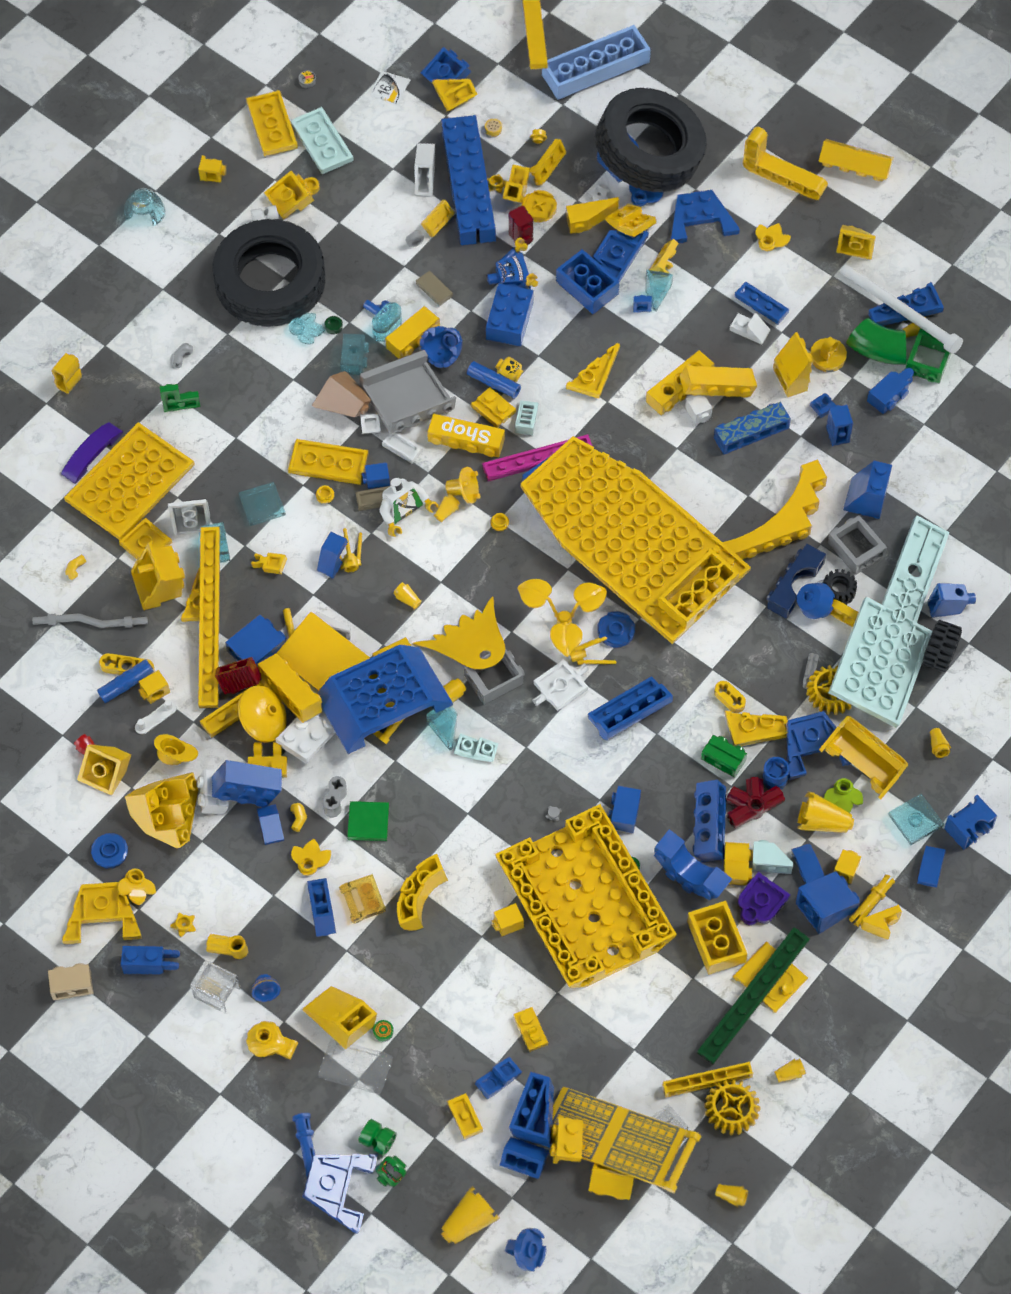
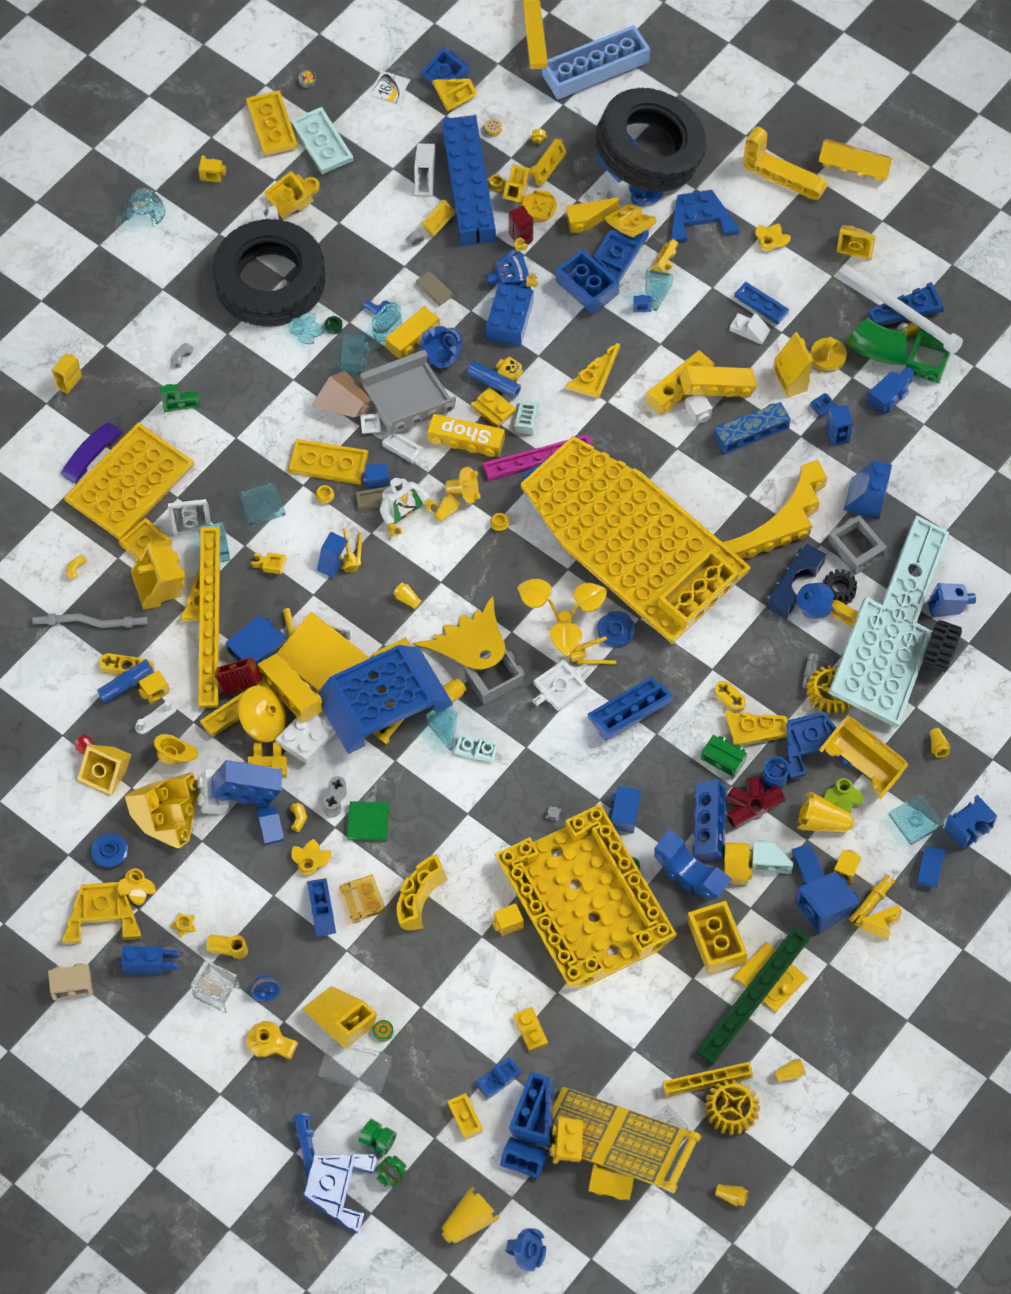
dark purple plate [738,872,790,926] -> none

